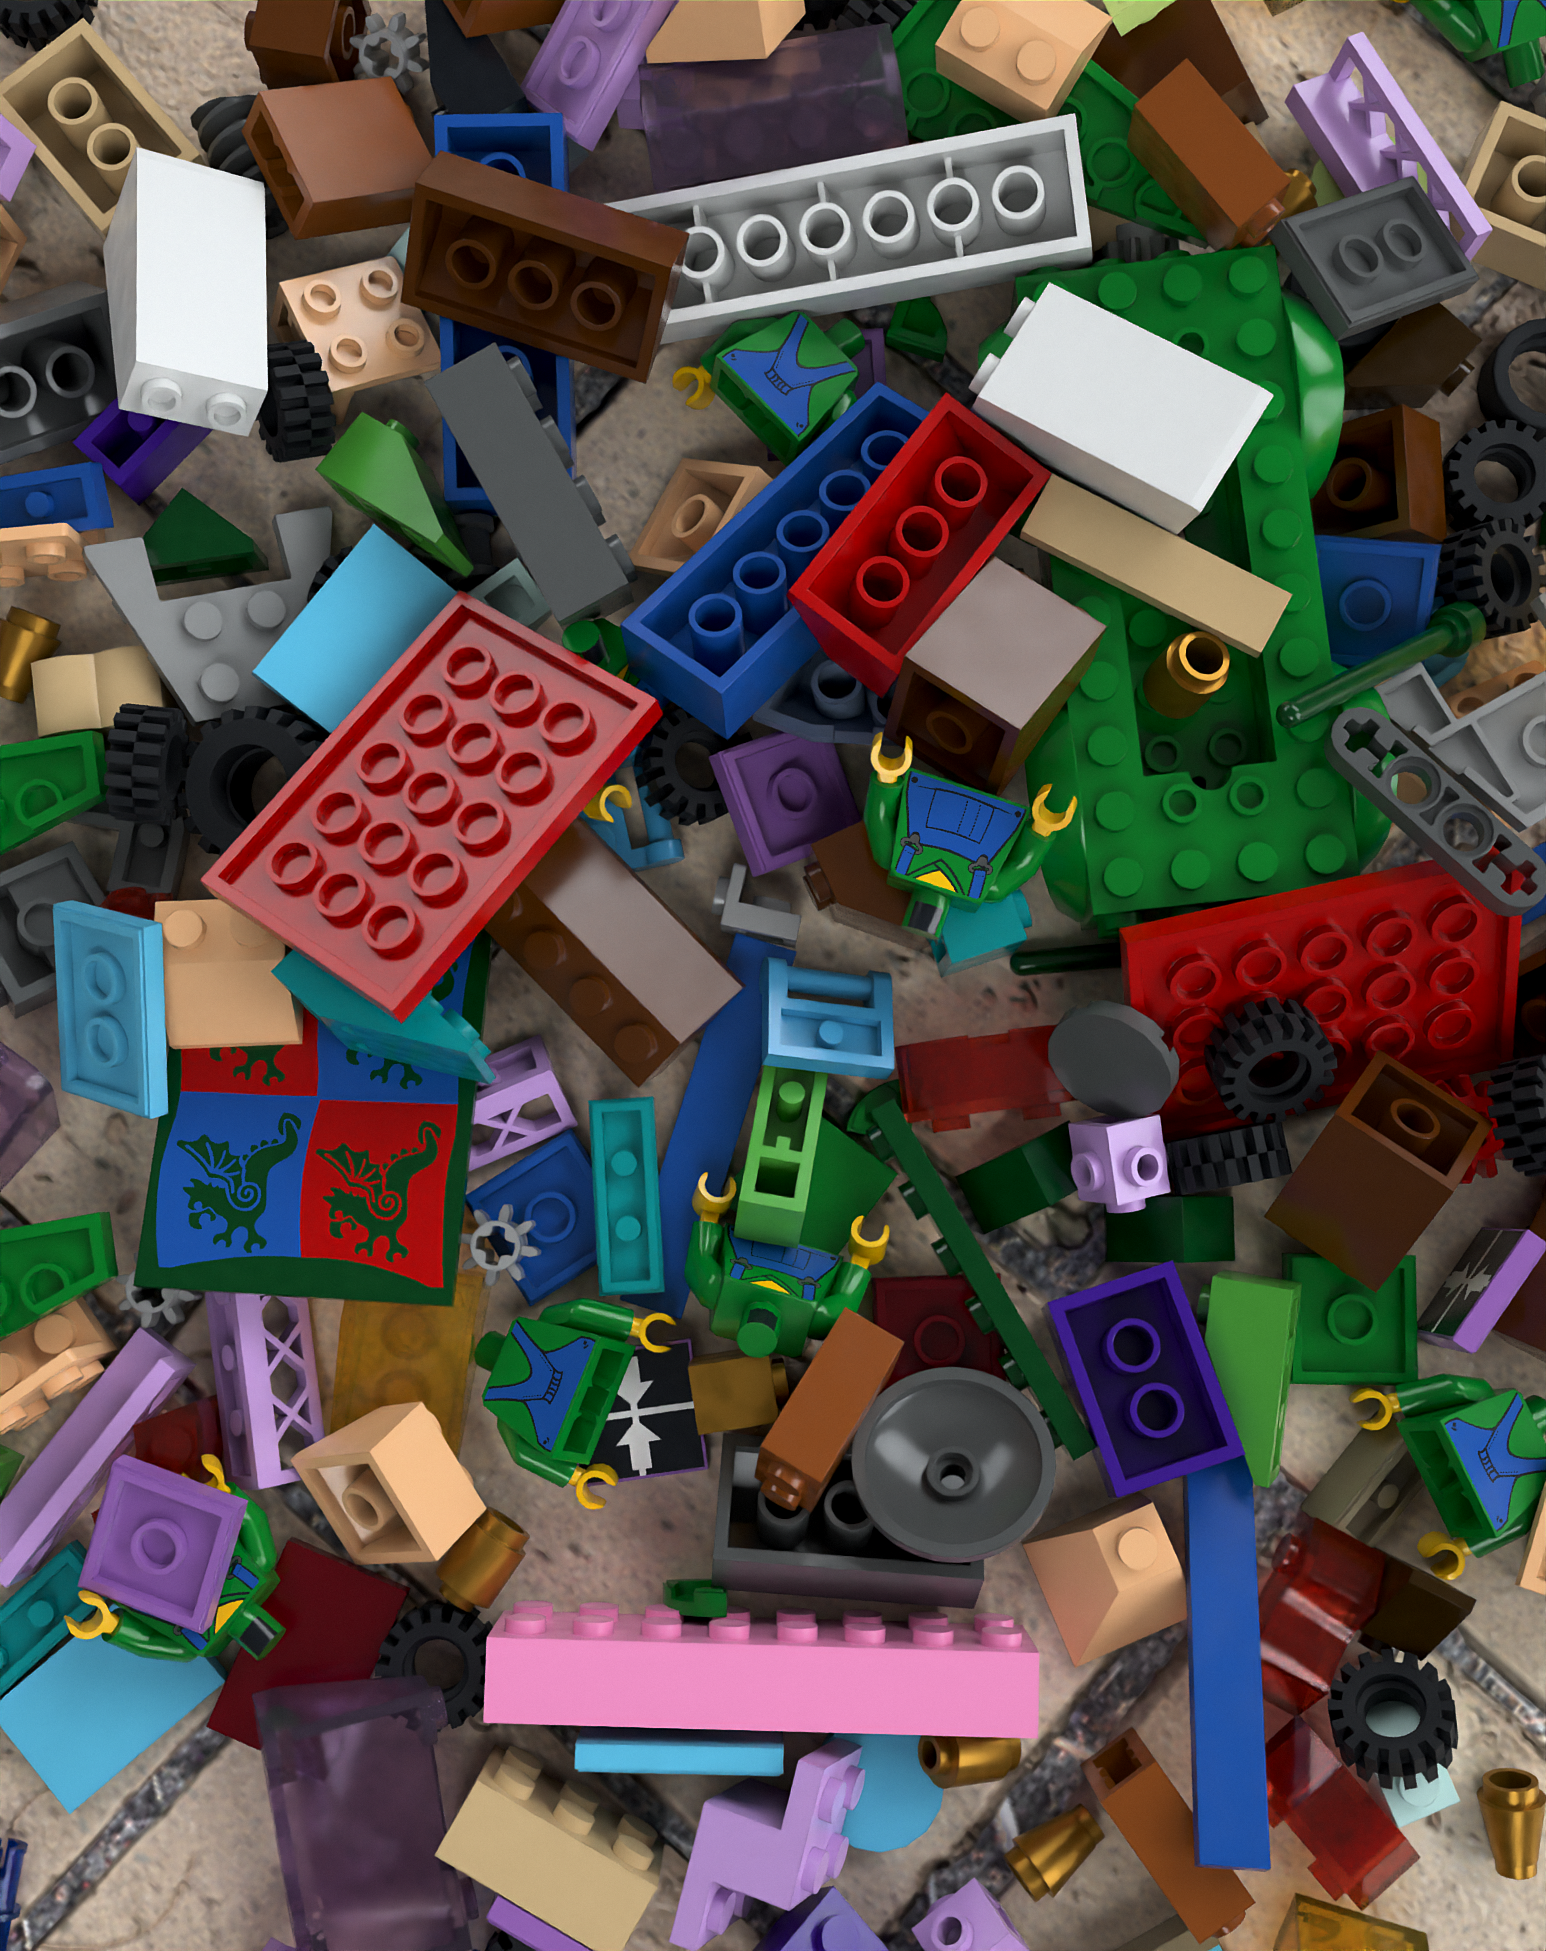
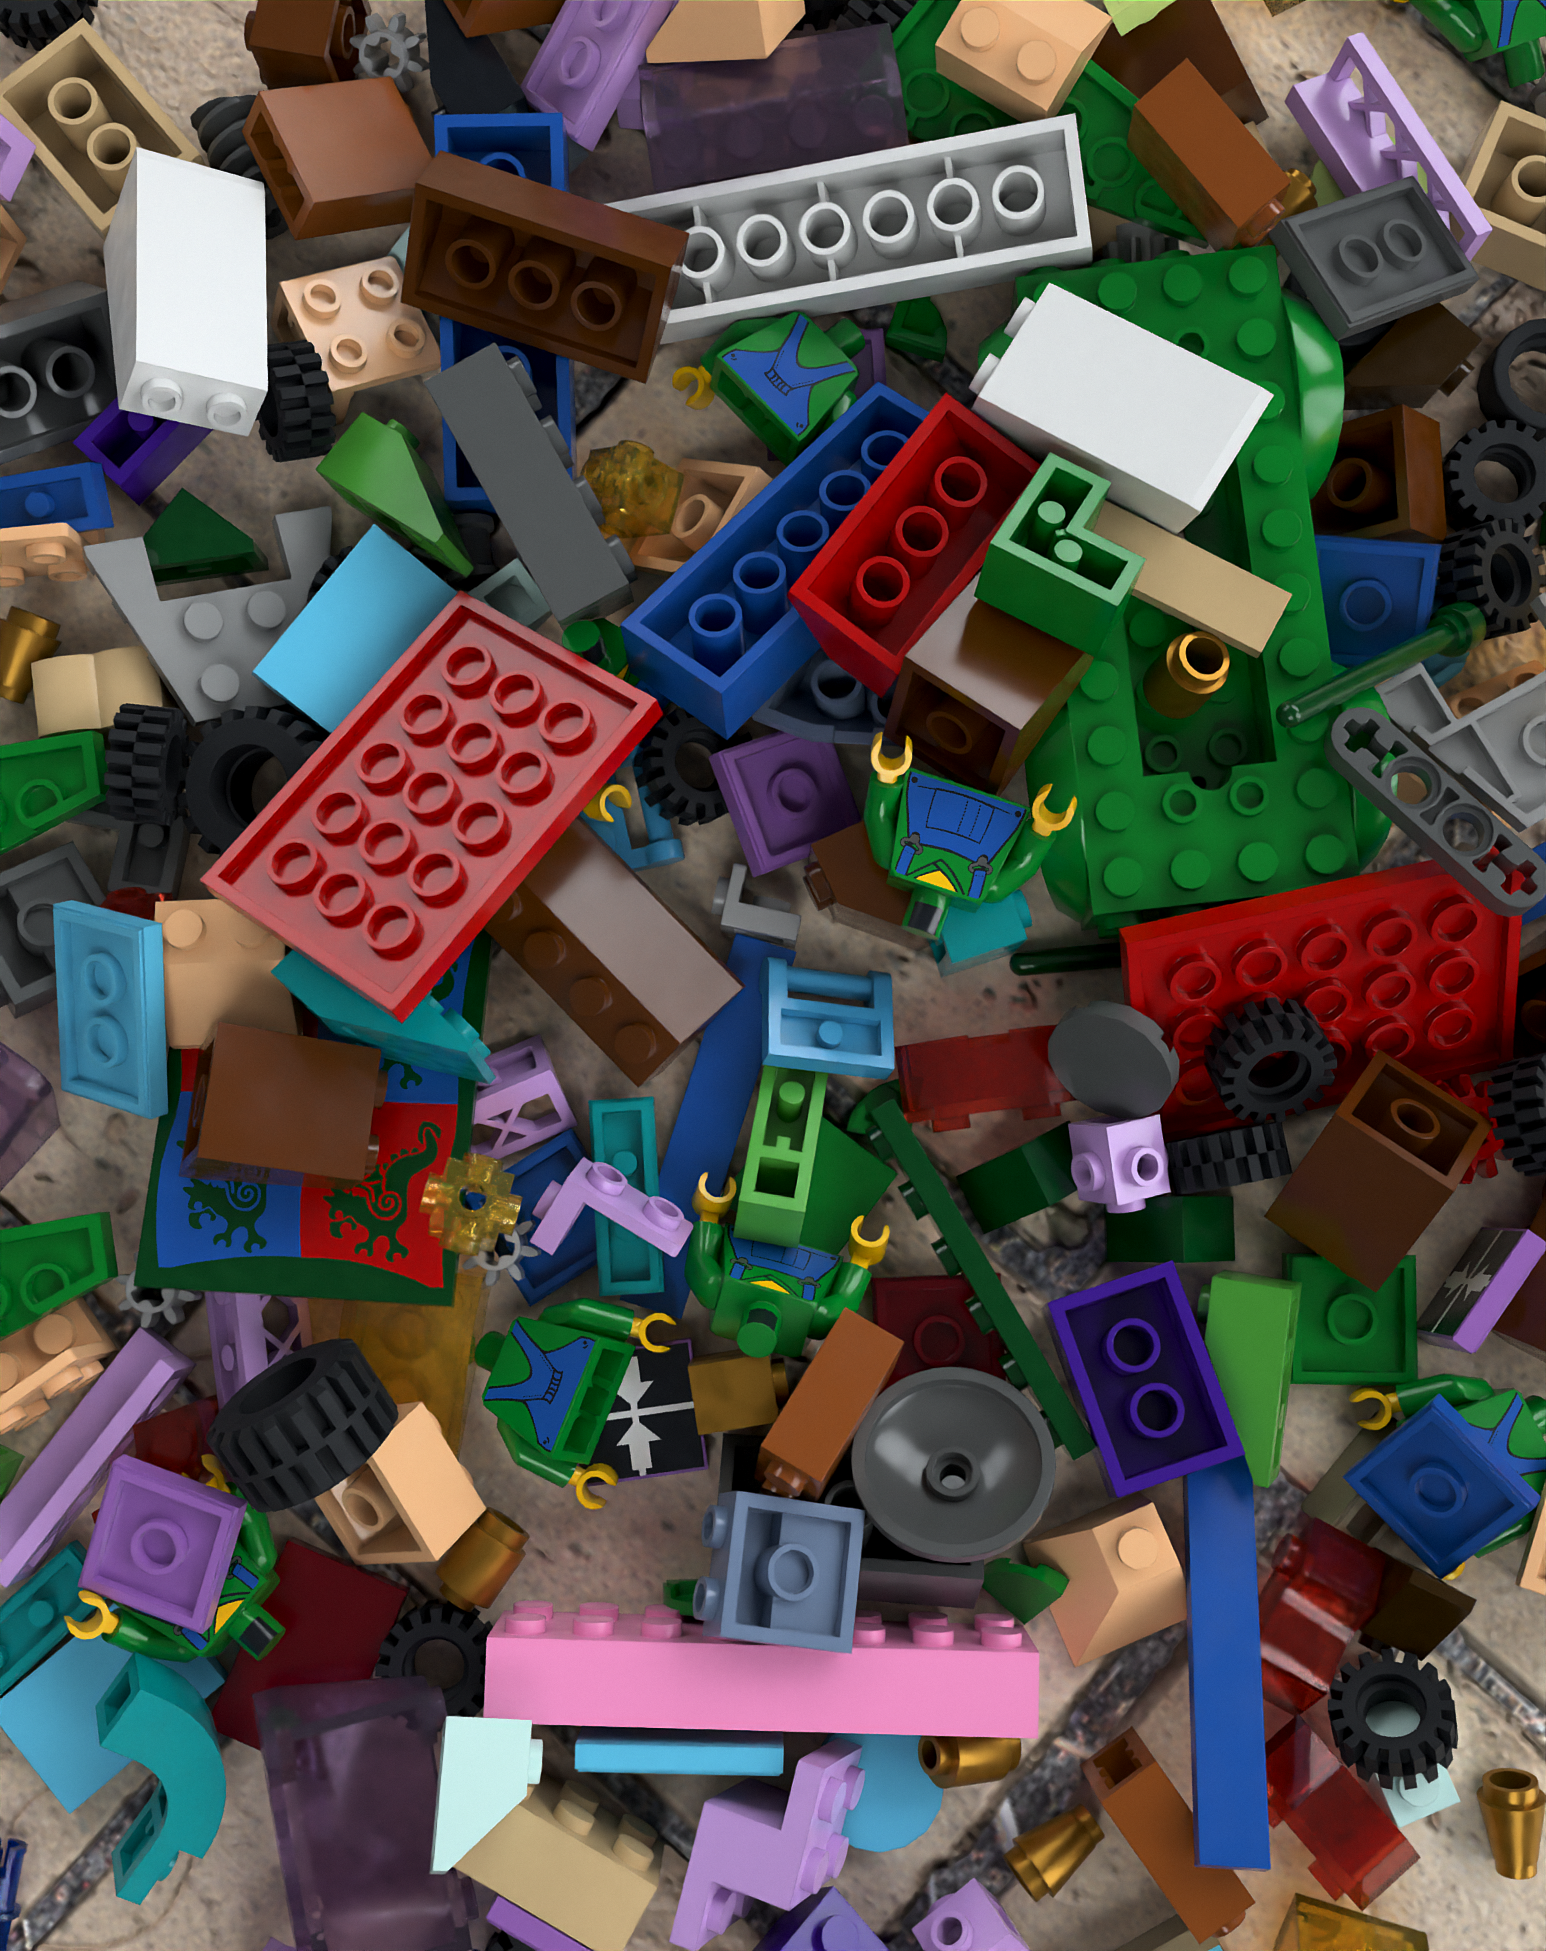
none -> teal arch [95,1651,226,1905]
none -> reddish brown slope [179,1022,388,1190]
none -> black tyre [206,1338,399,1513]
none -> clear yellow brick [419,1152,523,1256]
none -> light aqua slope [430,1716,543,1875]
none -> lavender bracket [530,1157,694,1257]
none -> clear yellow brick [580,440,685,538]
none -> sand blue plate [693,1491,865,1654]
none -> green brick [974,452,1146,658]
none -> green tile [982,1558,1070,1625]
none -> blue tile [1343,1393,1541,1580]

